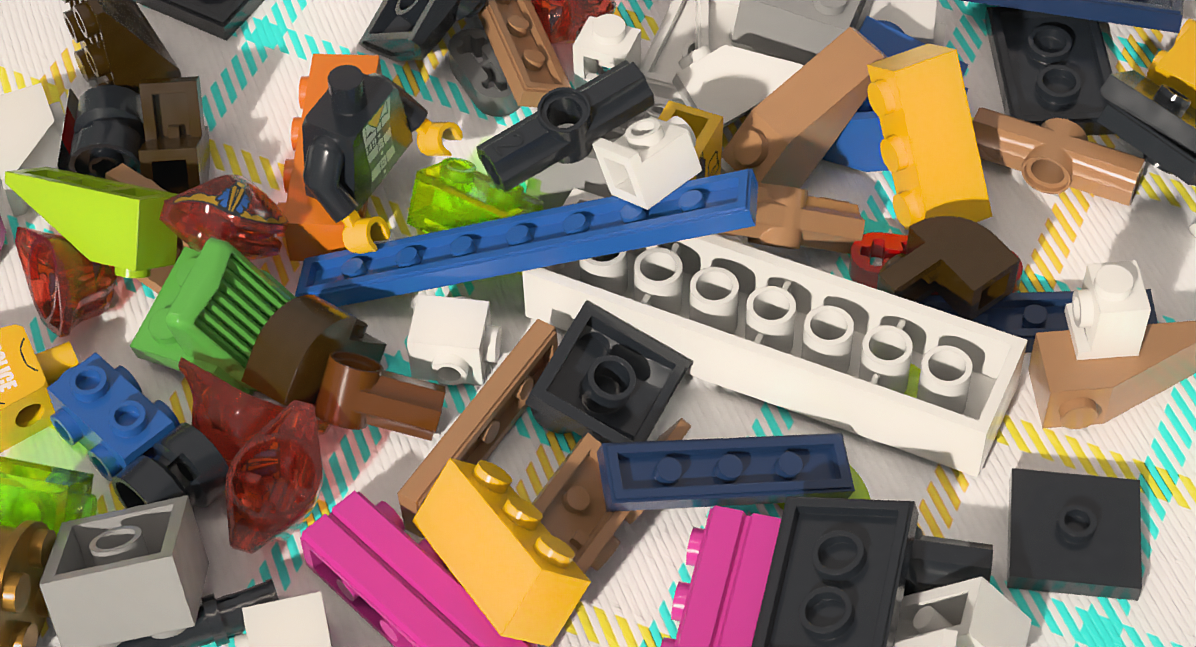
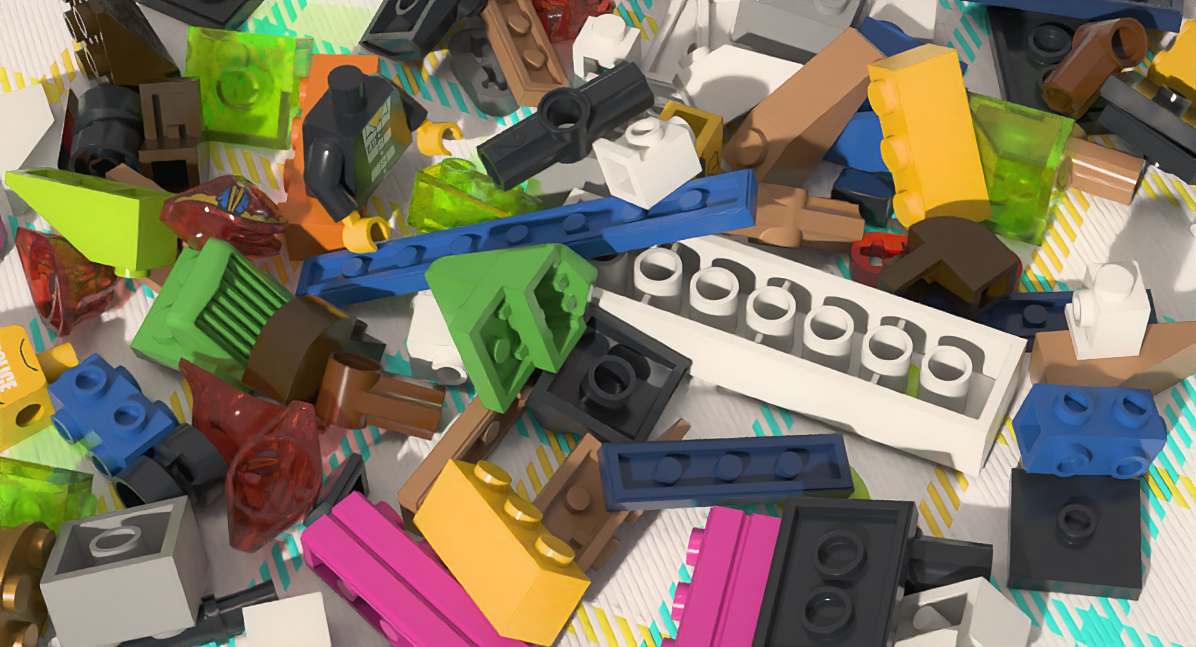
none -> clear neon green slope [184,26,314,150]
none -> black slope [301,453,370,528]
none -> bright green piece [424,243,598,414]
none -> black slope [830,168,896,228]
none -> clear neon green slope [966,90,1075,246]
none -> blue brick [1012,383,1168,479]
none -> reddish brown piece [1041,17,1148,120]

